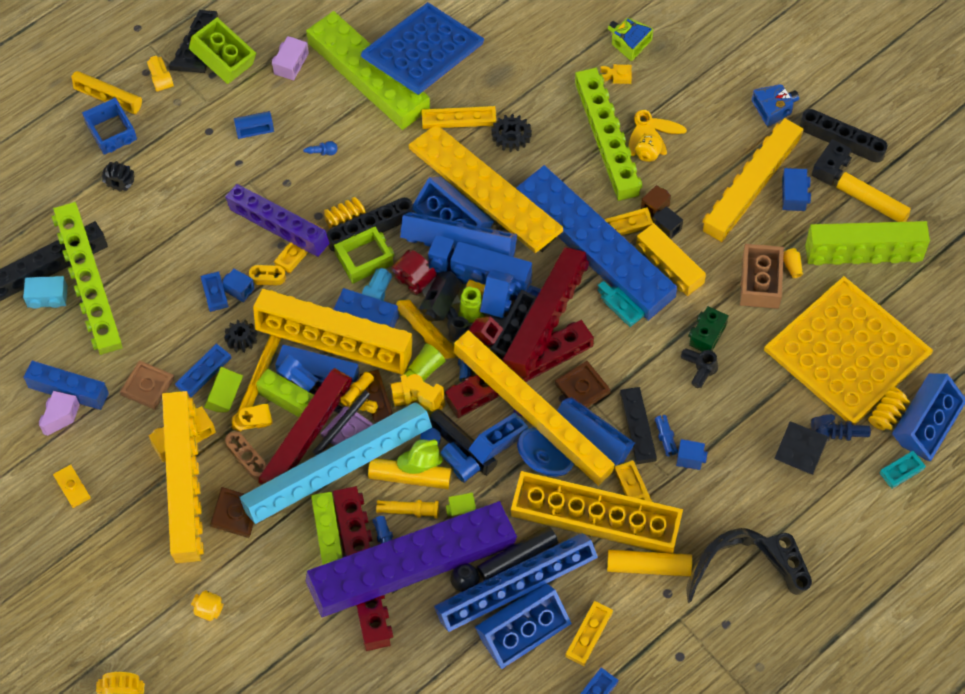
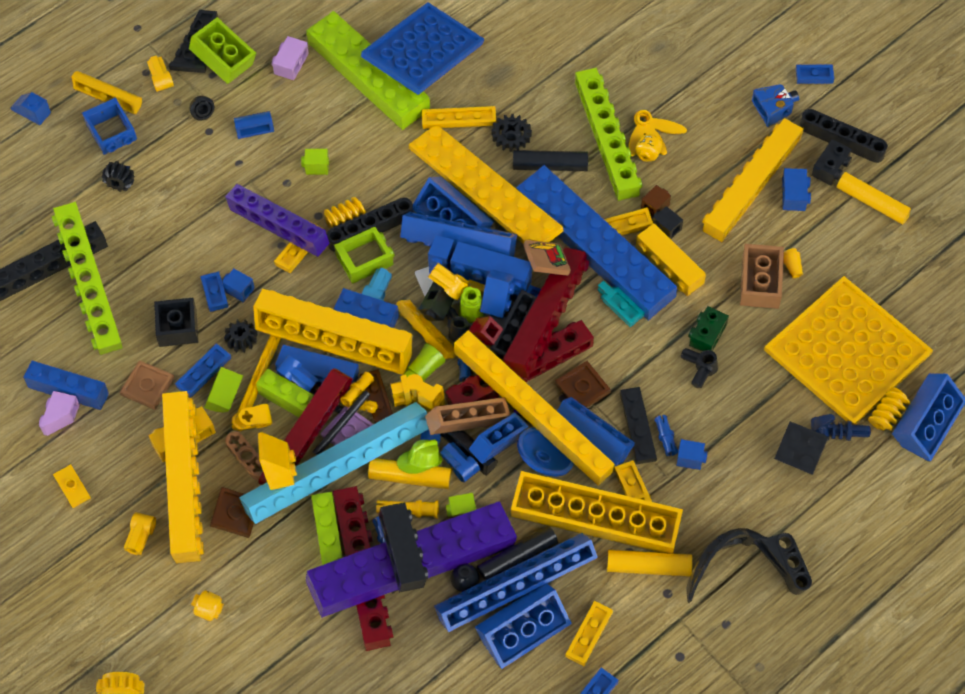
medium azure brick [23,276,68,309] -> none
yellow beam [249,265,286,286] -> none
blue bar [303,141,338,156] -> none
dark red brick [392,250,437,296] -> none
yellow plate [600,64,632,84] -> none
torso [608,18,653,61] -> none
lime brick [805,221,930,265] -> none
teal plate [879,451,926,489] -> none
none -> blue slope [10,92,51,126]
none -> yellow piece [124,512,156,555]
none -> black brick [154,297,199,347]
none -> black brick [189,96,215,121]
none -> yellow slope [258,432,297,490]
none -> lime brick [301,149,329,175]
none -> black brick [379,502,428,593]
none -> medium nougat brick [425,397,510,435]
none -> yellow piece [428,263,470,300]
none -> black brick [513,150,588,171]
none -> medium nougat tile [523,240,571,275]
none -> blue plate [795,64,834,84]

